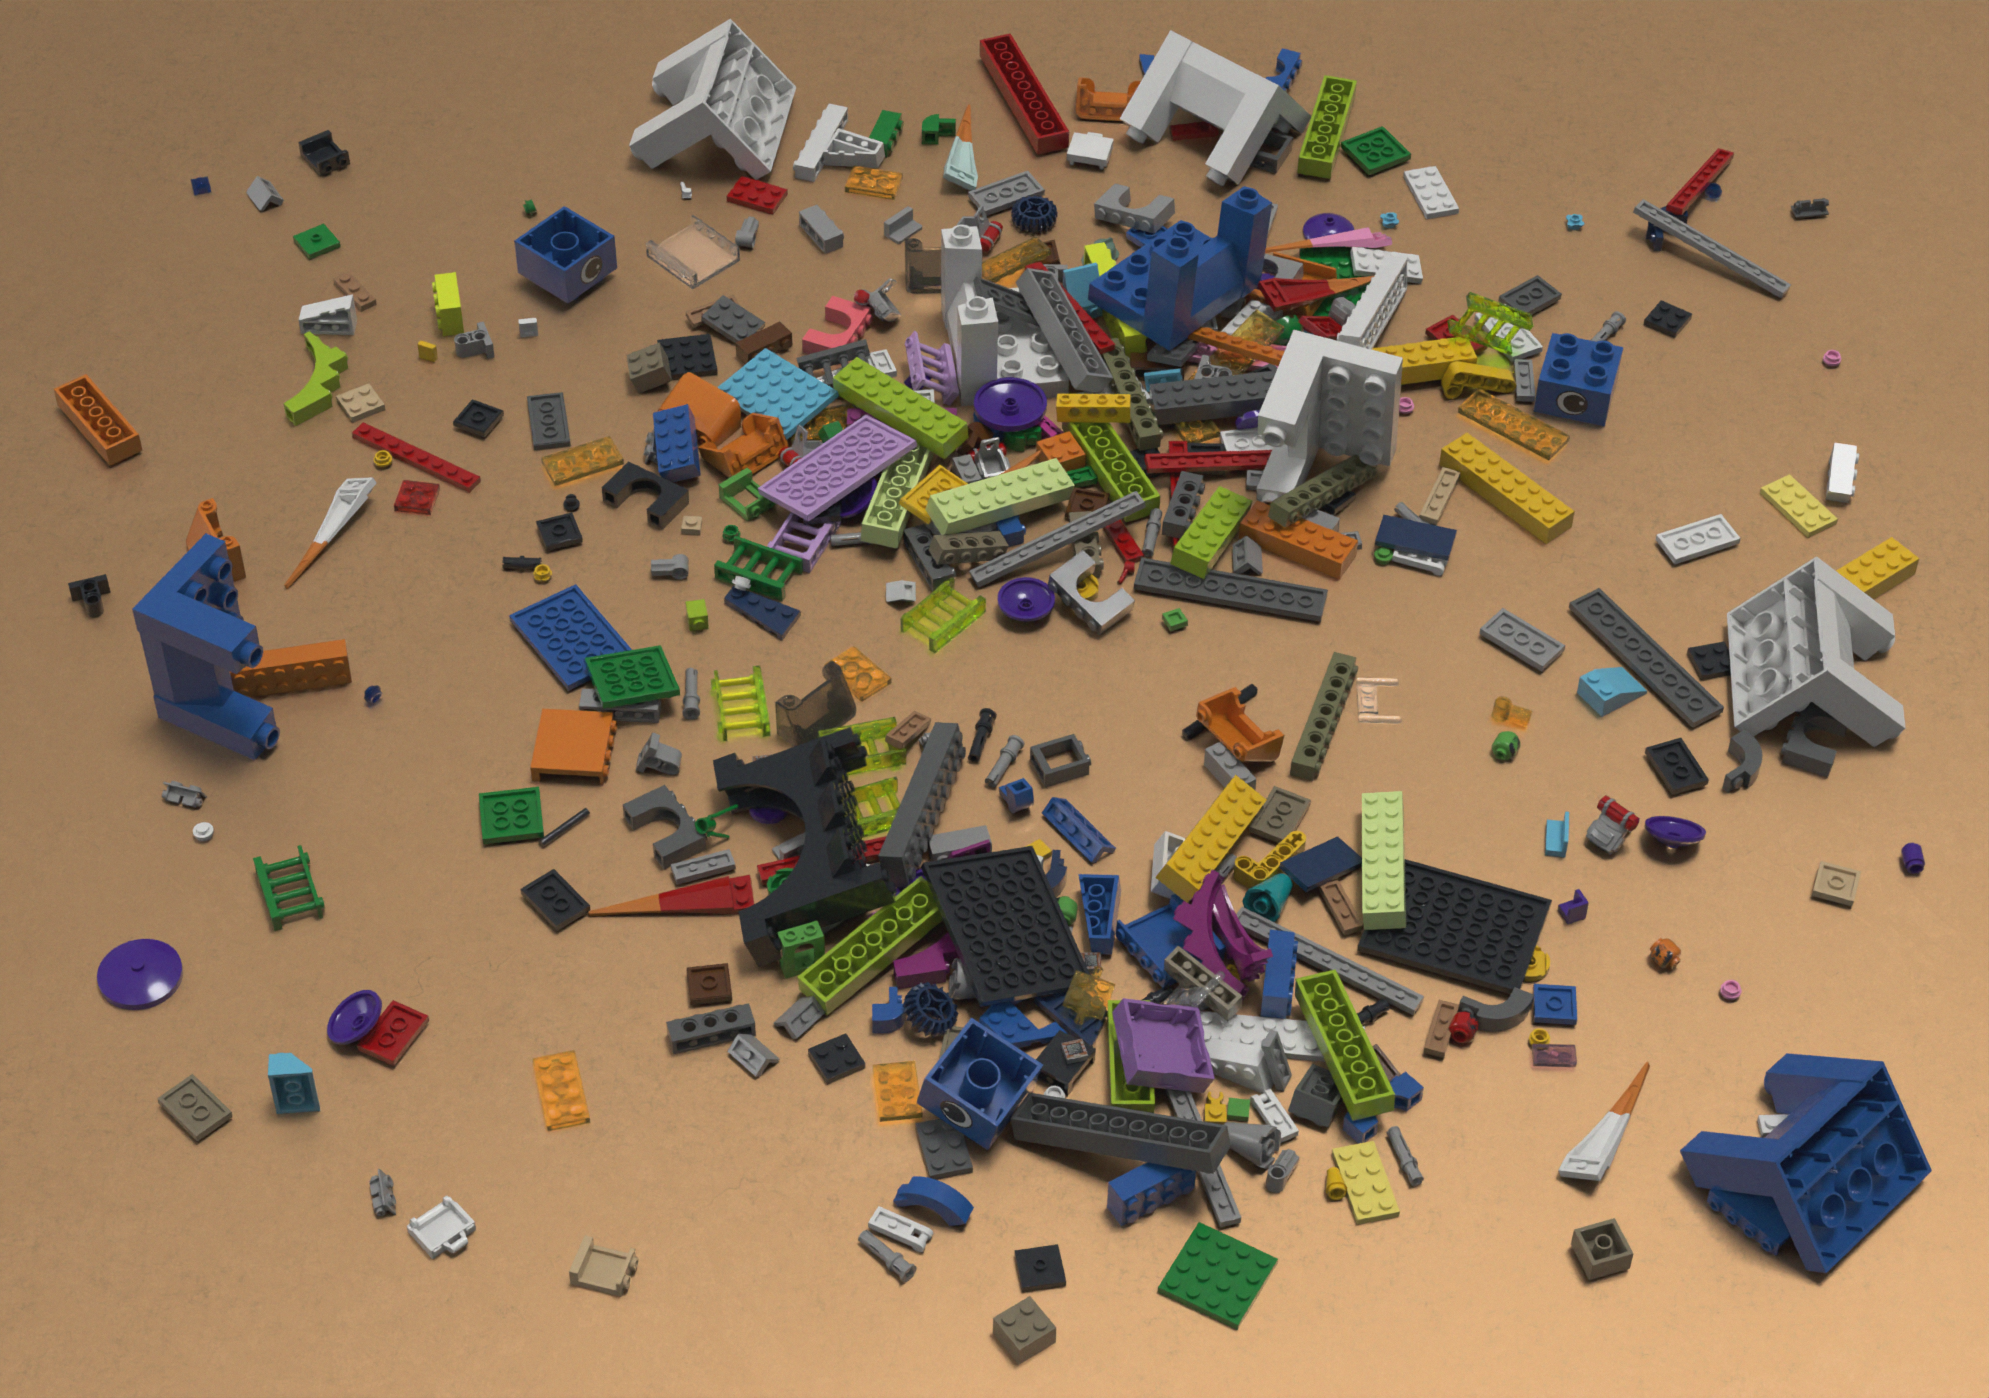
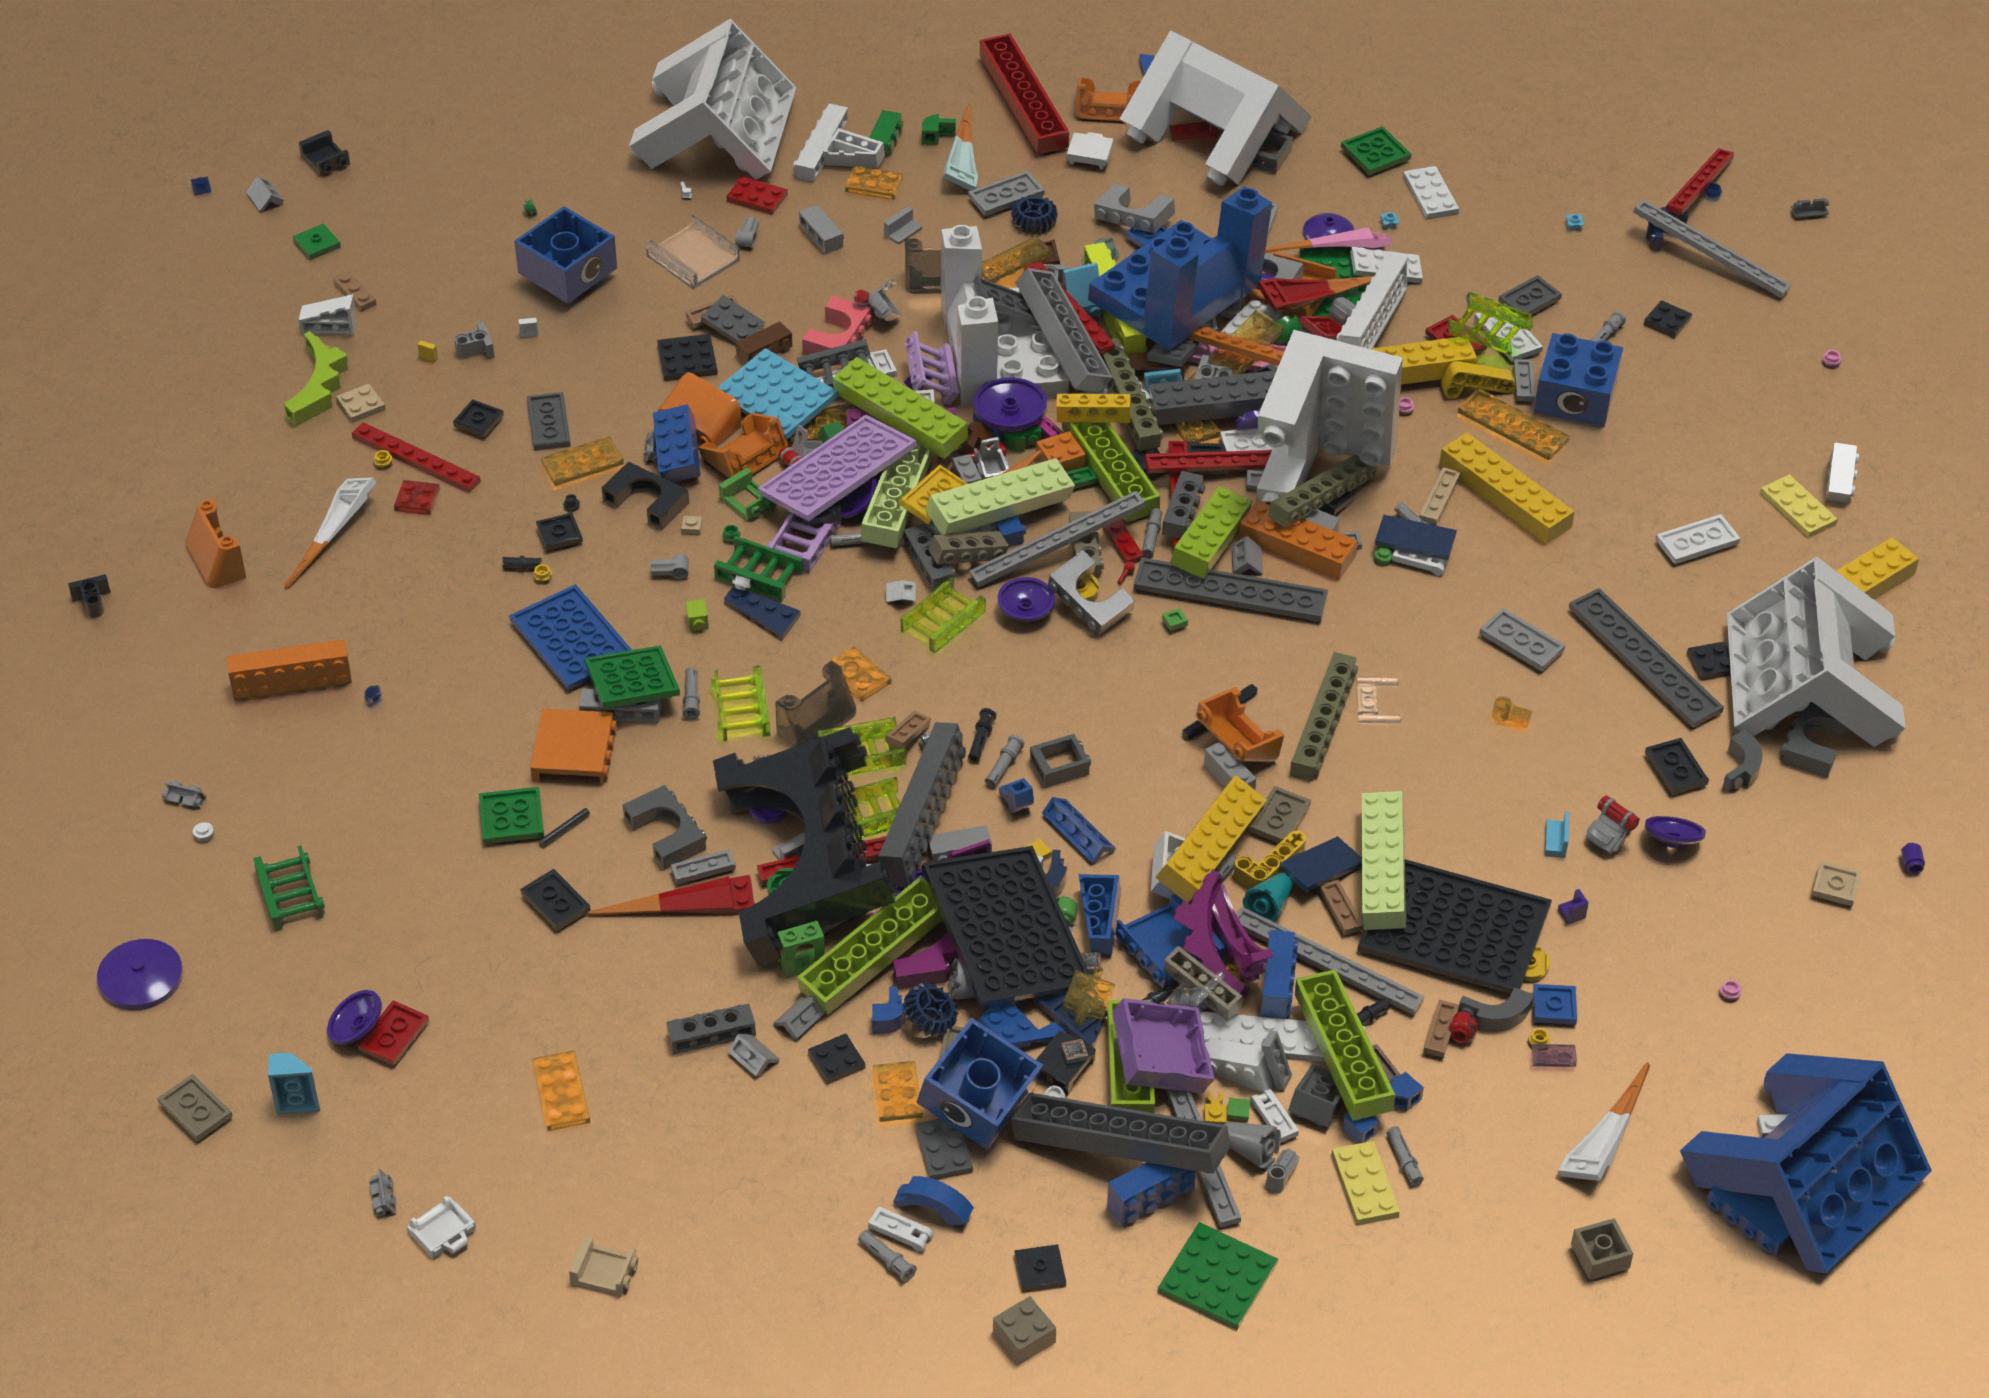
orange brick [54,374,142,466] -> none
blue plate [132,533,280,760] -> none
neon yellow brick [432,272,464,336] -> none
dark tan brick [626,342,672,393] -> none
light grey tile [636,733,682,775] -> none
reddish brown plate [686,963,732,1005] -> none
green plant [695,804,738,839] -> none
light grey piece [956,206,1003,253] -> none
reddish brown plate [1065,487,1109,518] -> none
blue arch [1265,48,1302,93] -> none
lime brick [1297,75,1357,179] -> none
yellow cone [1326,1167,1347,1200] -> none
bright green head [1491,731,1521,760] -> none
medium azure slope [1577,667,1647,717] -> none
orange head [1650,938,1681,969] -> none

